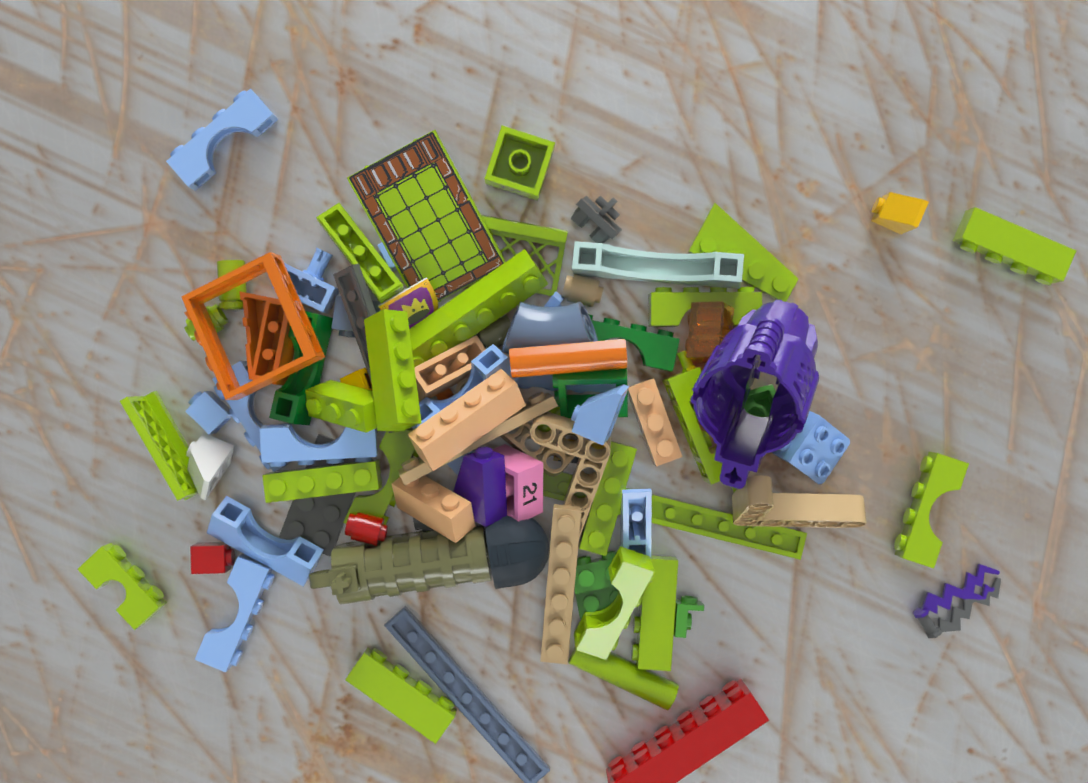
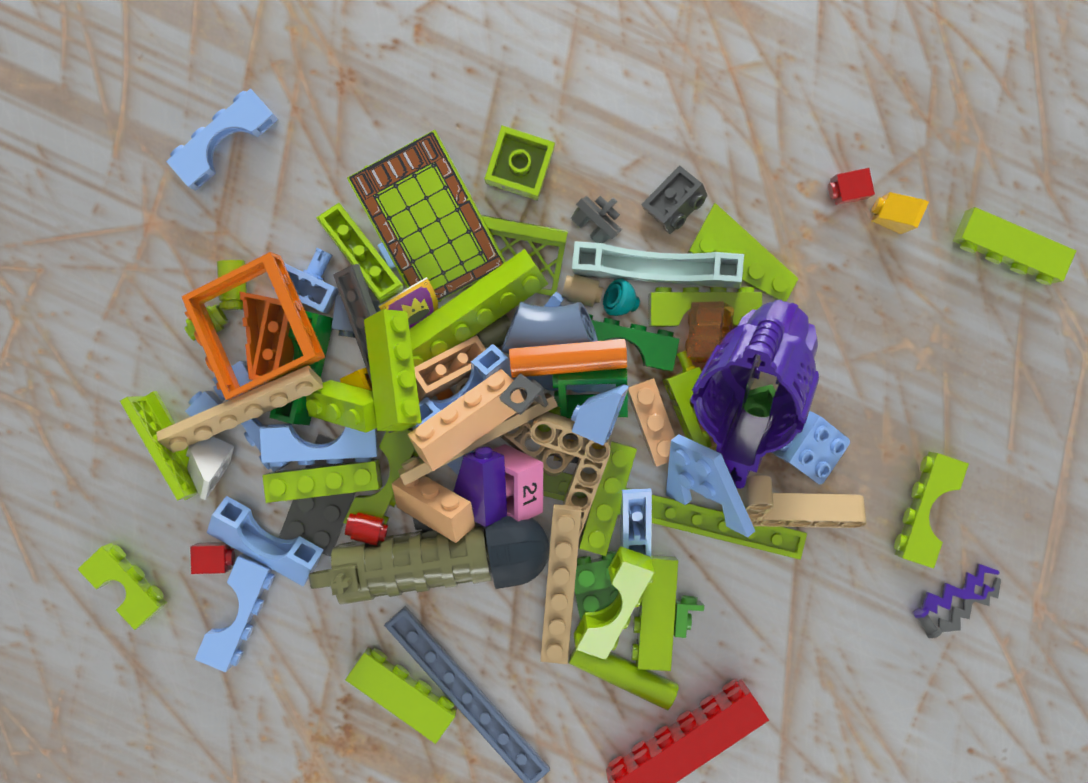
none -> tan plate [157,365,323,453]
none -> dark grey bracket [499,374,548,415]
none -> teal brick [603,278,640,316]
none -> dark grey bracket [641,165,708,234]
none -> light blue wing [666,434,755,537]
none -> red brick [828,168,875,205]

